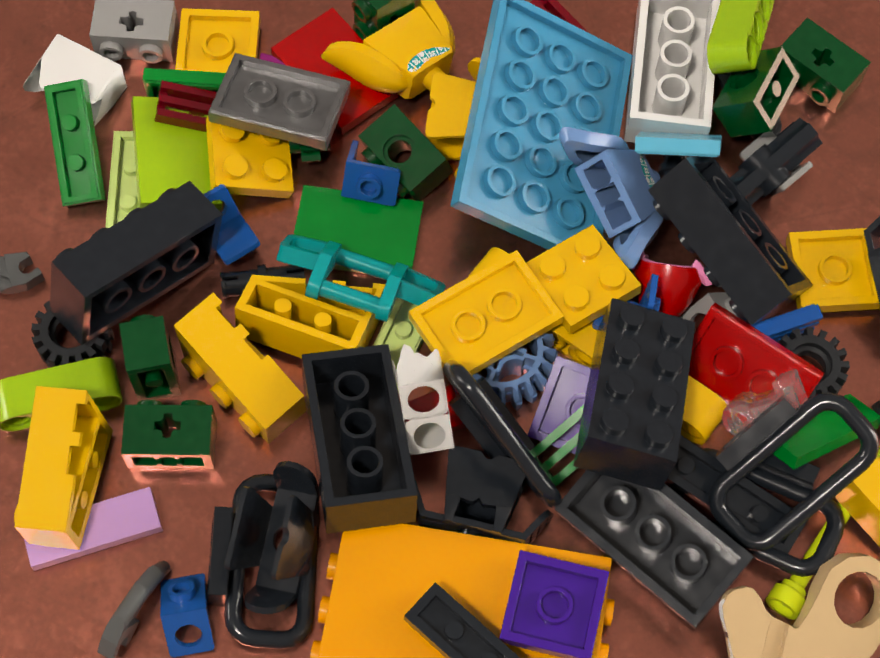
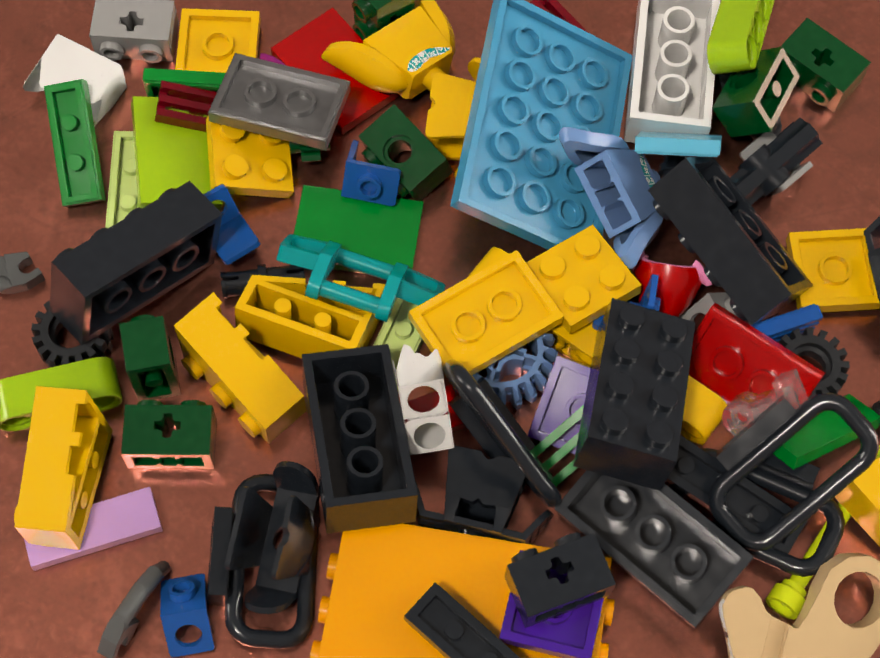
none -> black brick [504,532,616,628]

